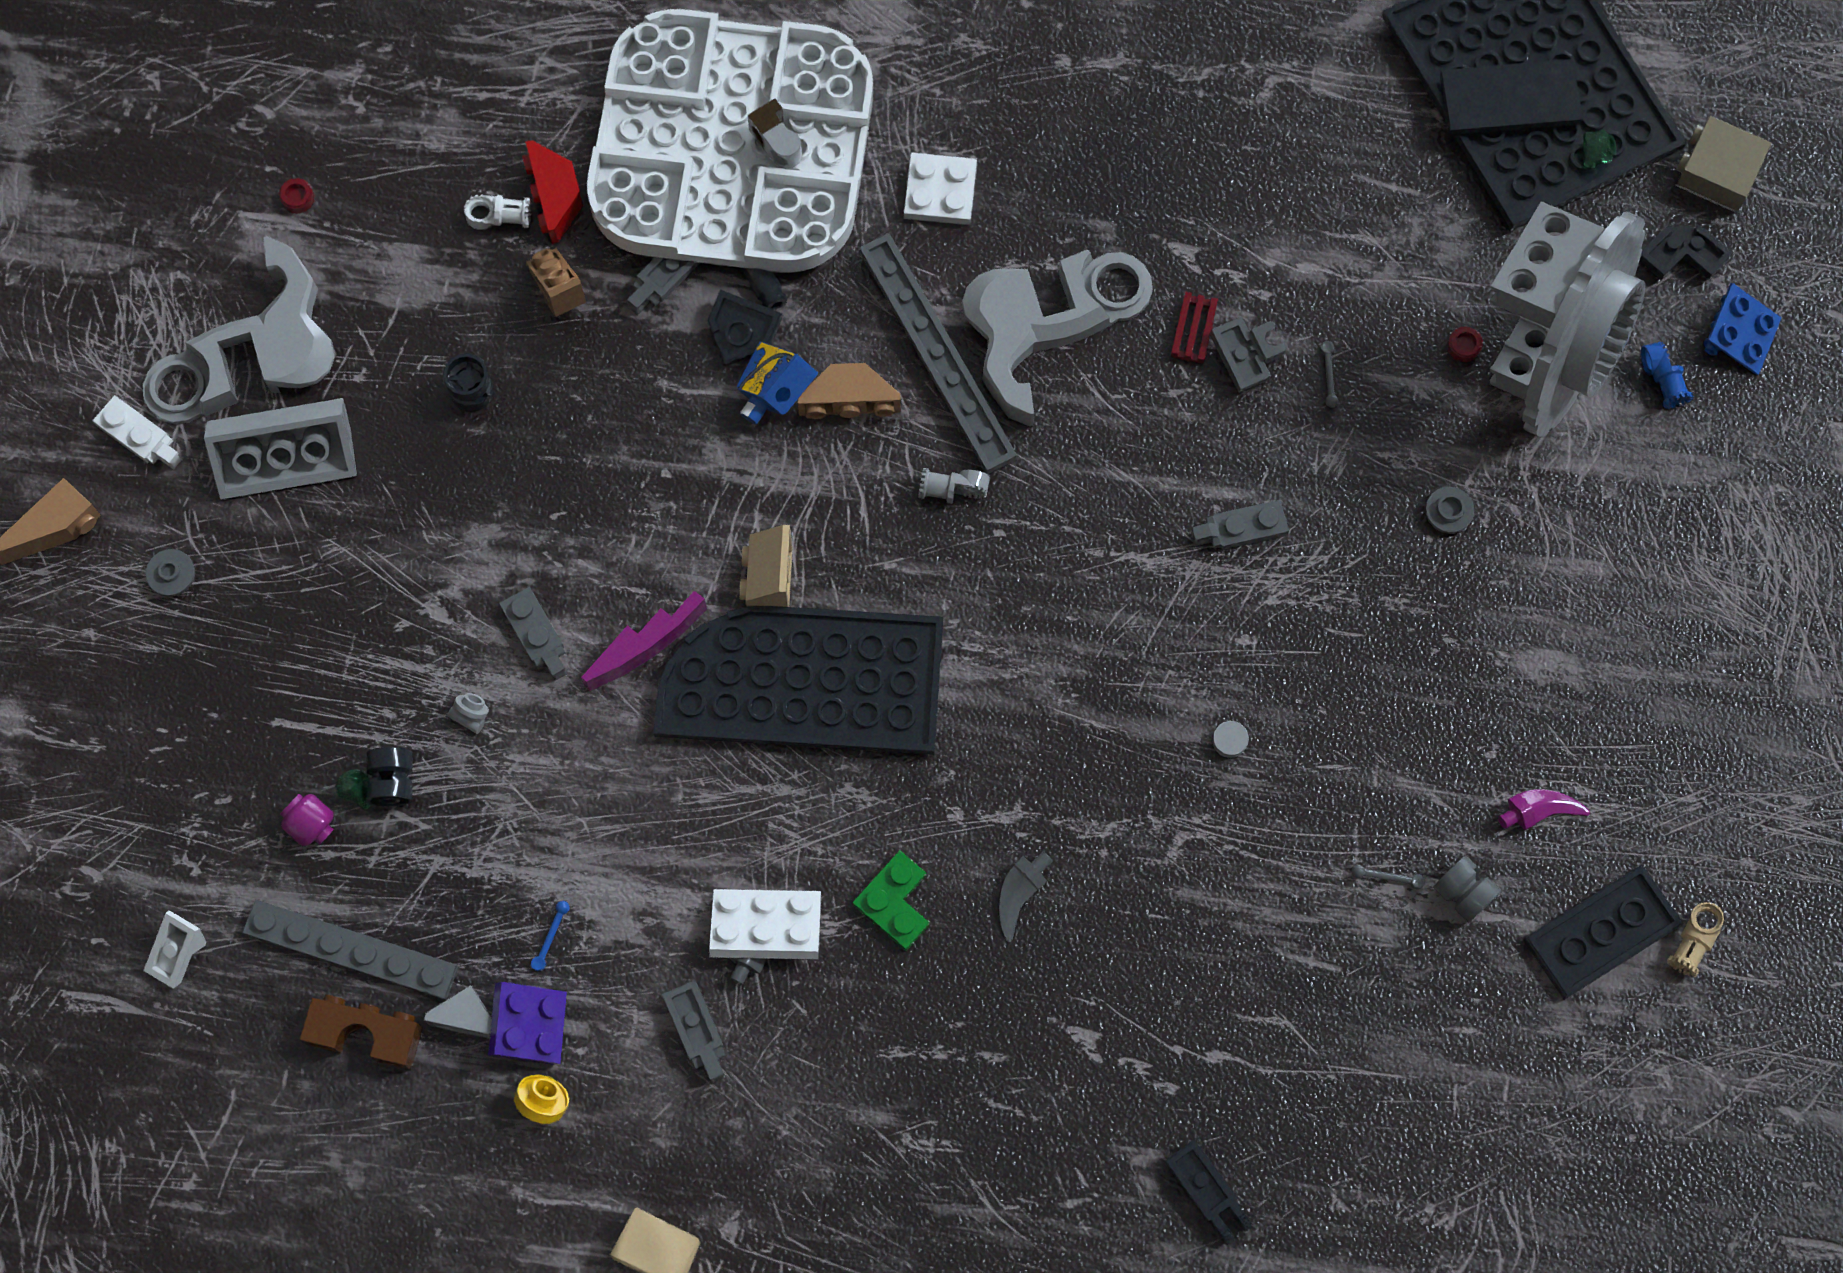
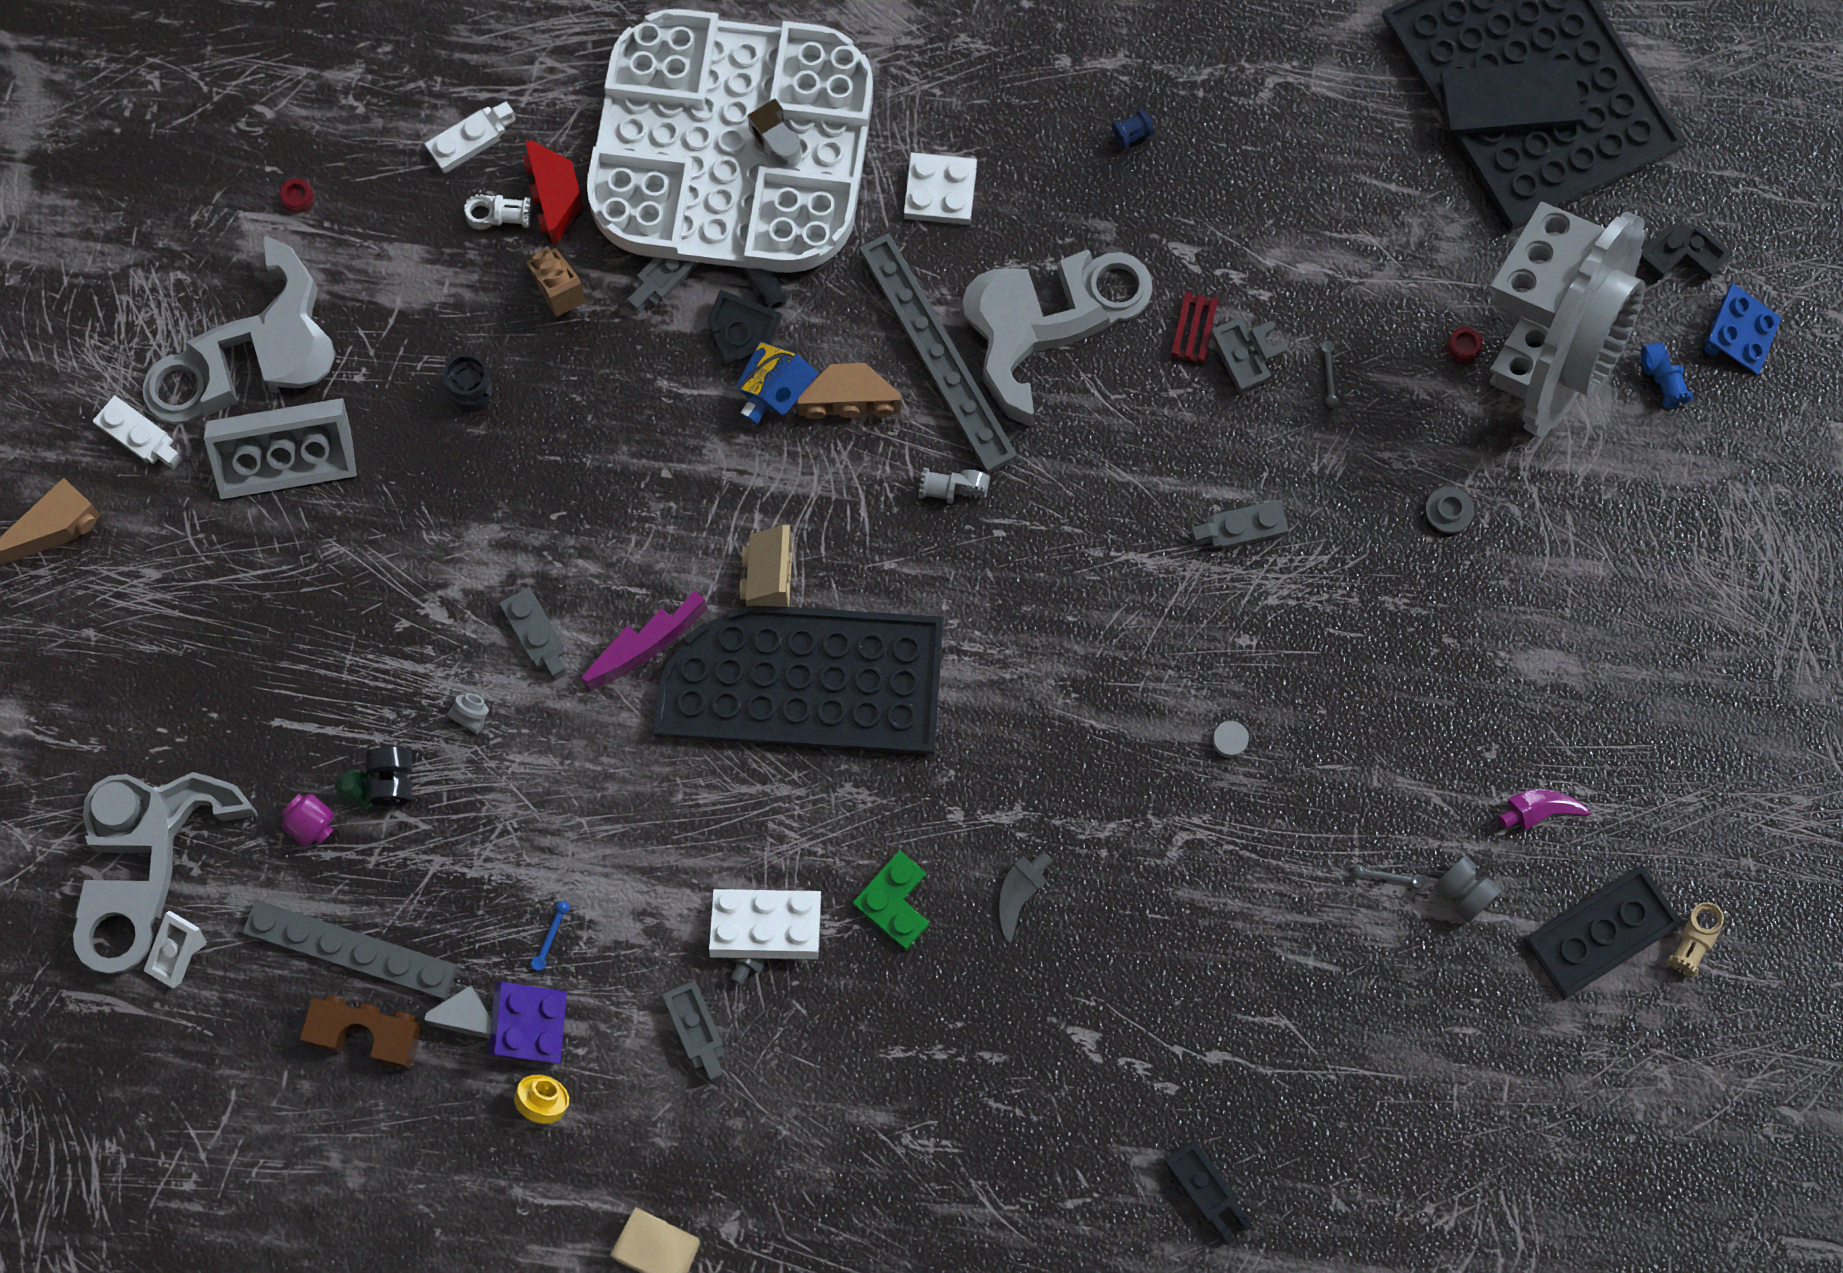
dark grey piece [146,549,195,597] -> none
clear green plate [1583,130,1616,168] -> none
dark tan piece [1676,116,1772,213] -> none
none -> light grey animal [73,772,257,974]
none -> white hinge [425,102,516,173]
none -> dark blue bush [1111,109,1154,150]

